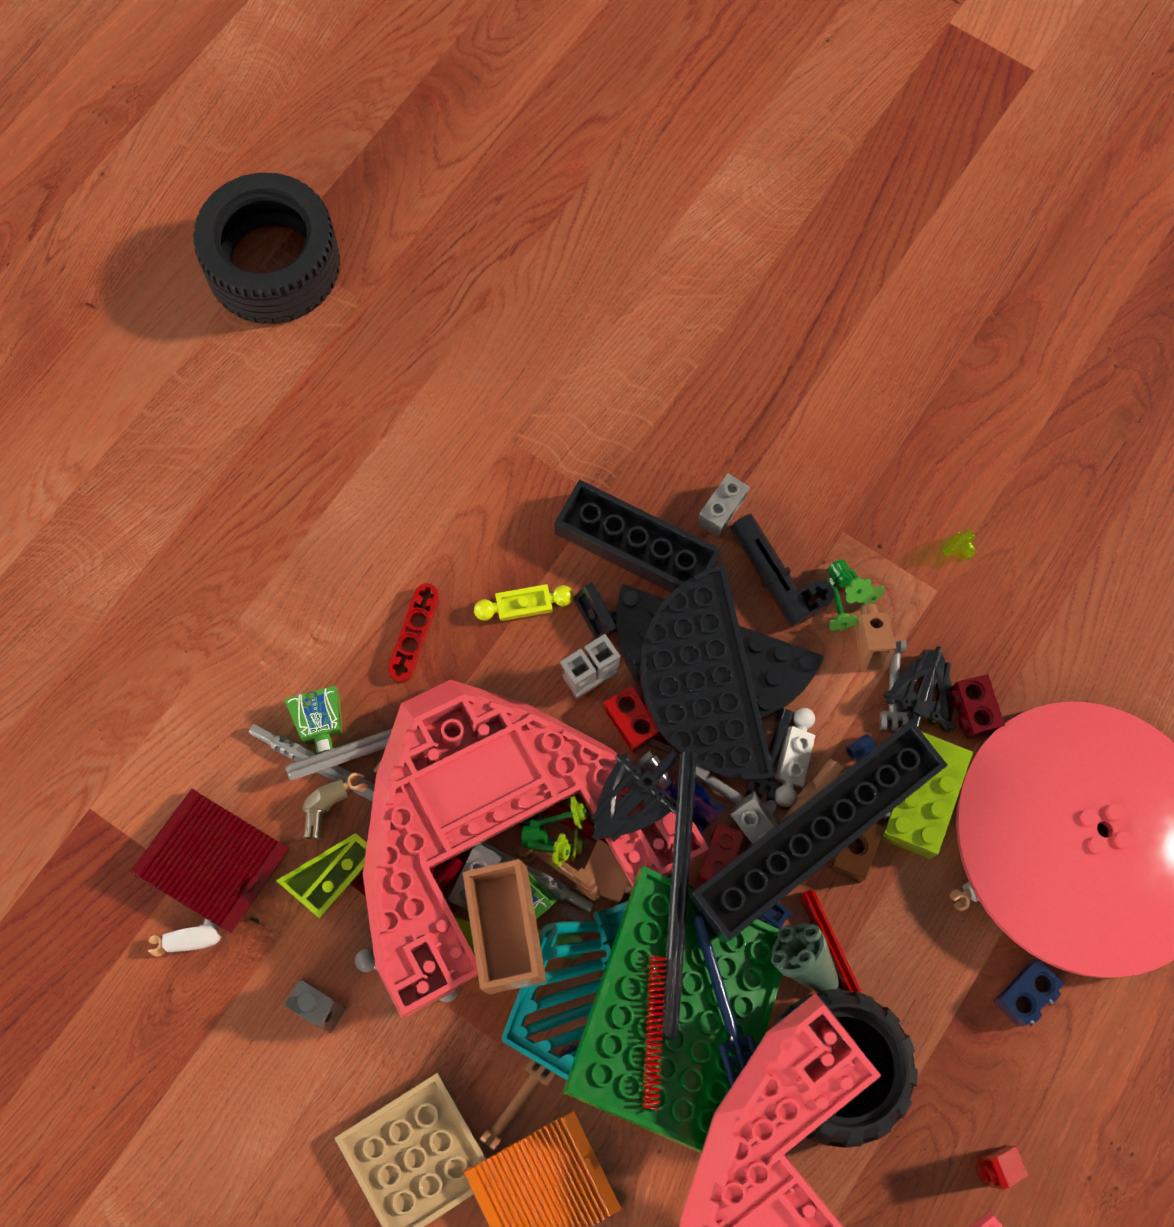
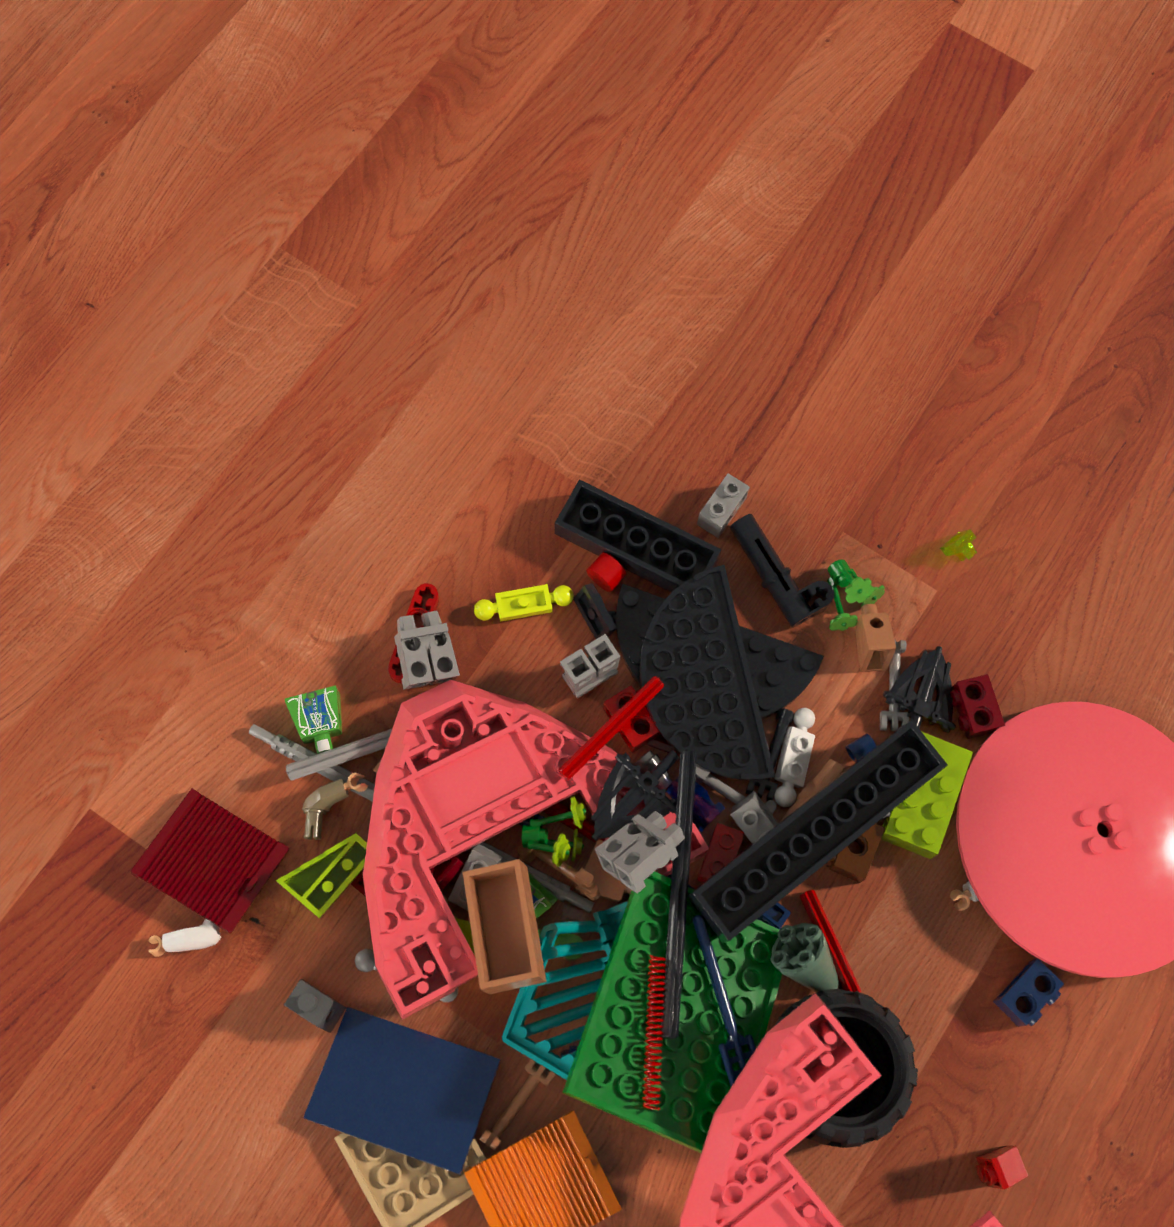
black tyre [193,172,340,324] -> none
none -> dark blue piece [303,1007,501,1175]
none -> light grey hips [394,611,460,690]
none -> red axle [558,676,664,780]
none -> red piece [586,552,627,592]
none -> light grey hips [595,811,685,894]

